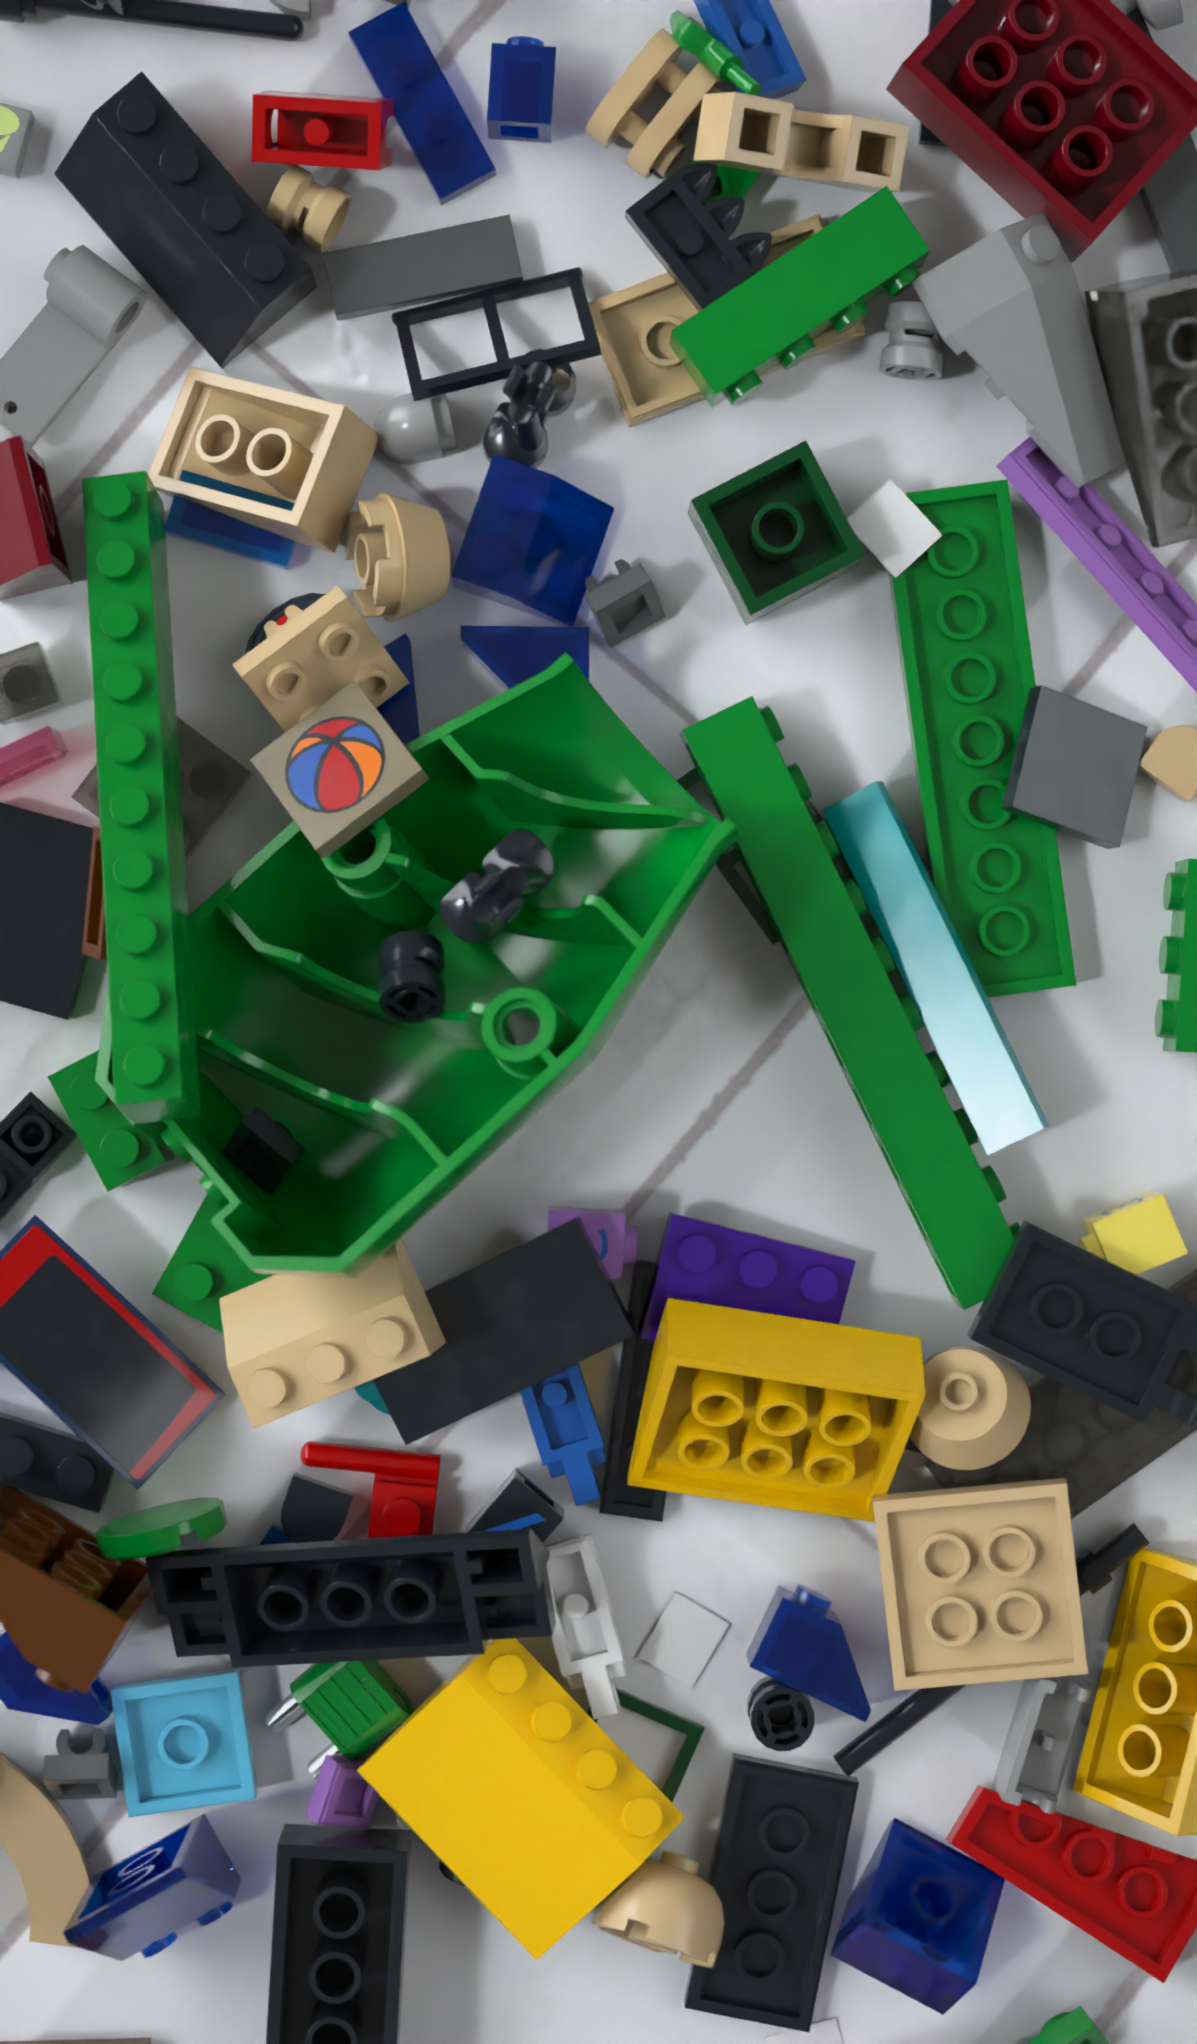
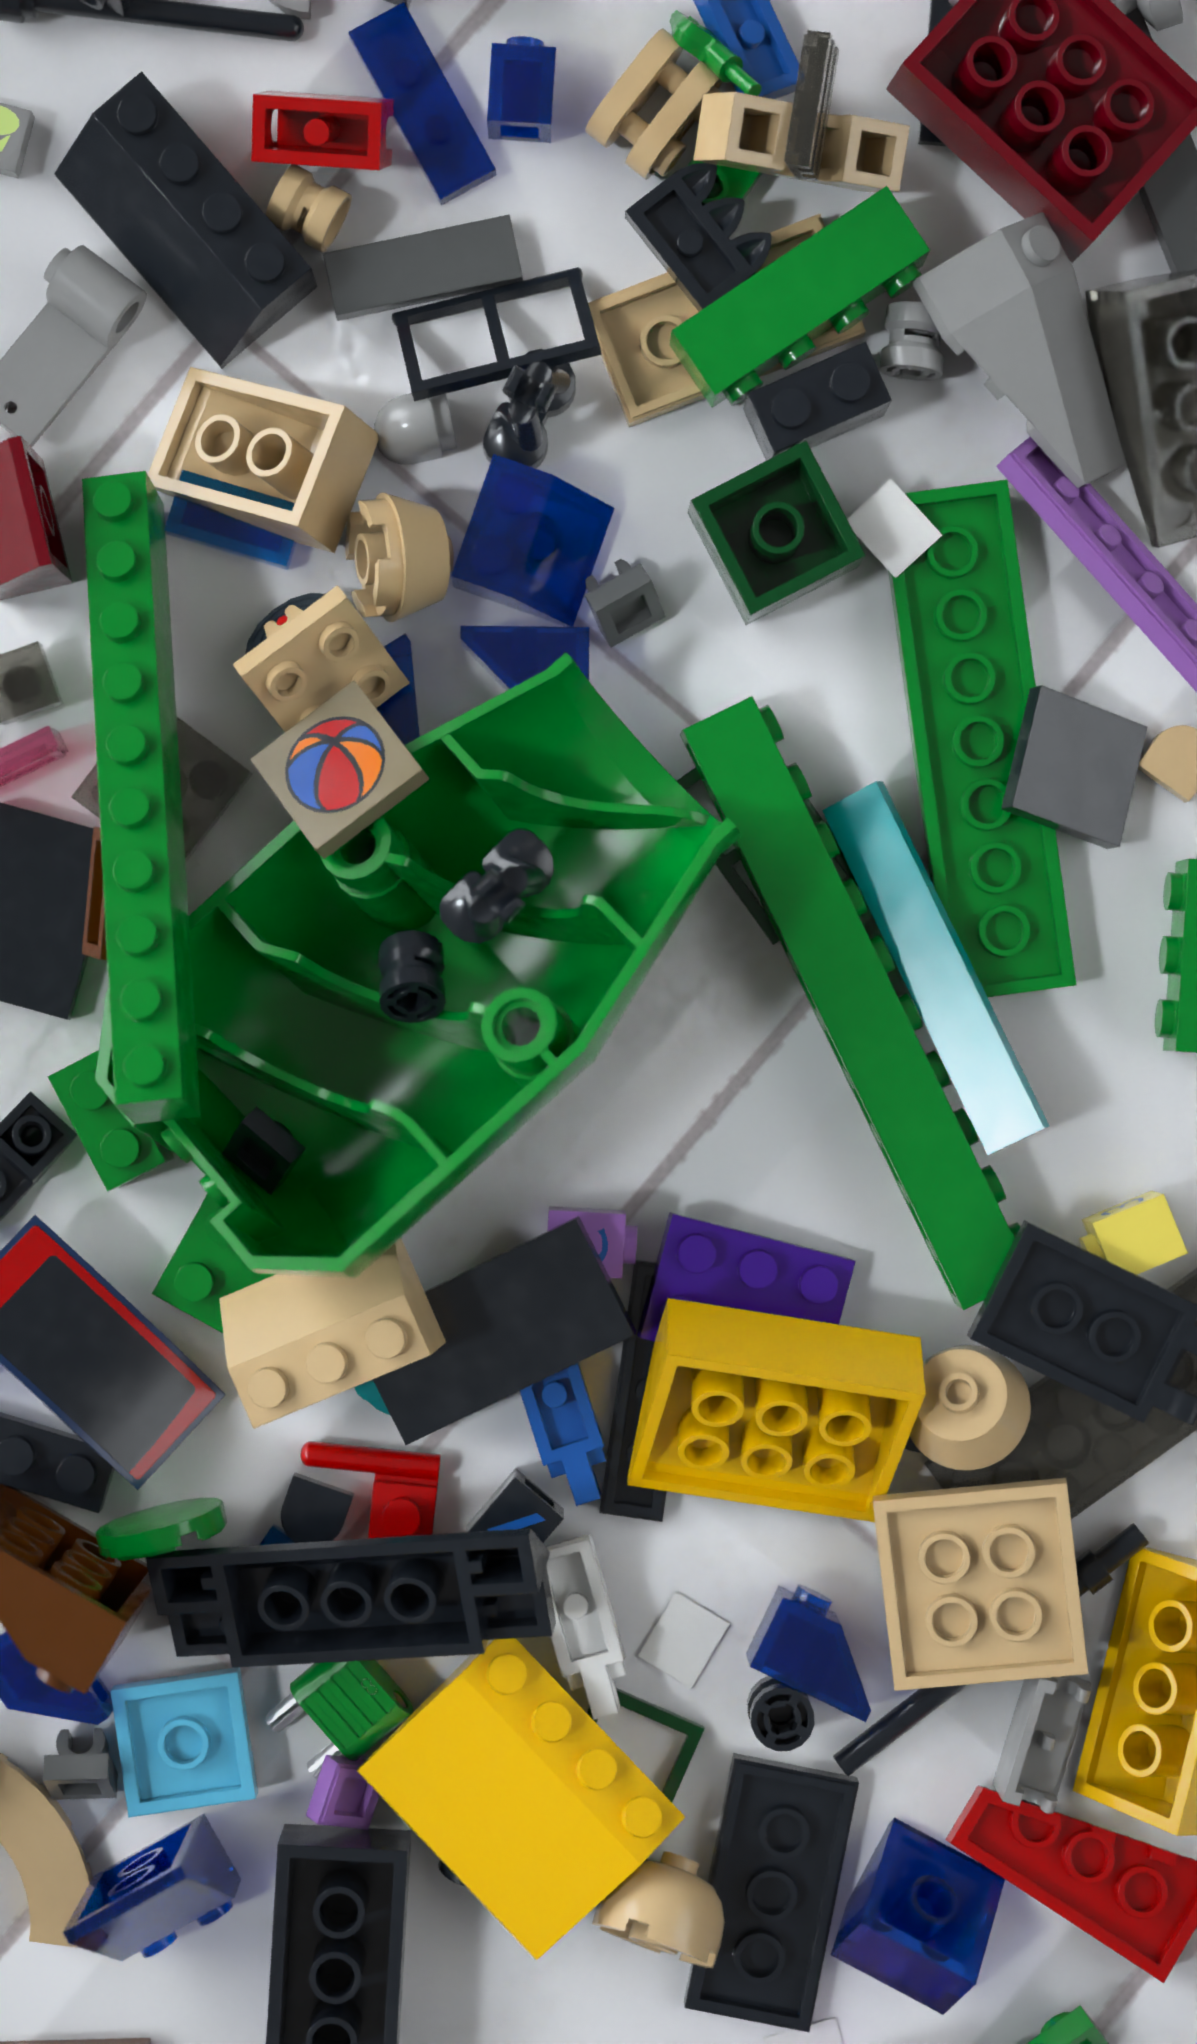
none -> black brick [743,341,892,461]
none -> clear smoke tile [784,30,839,181]

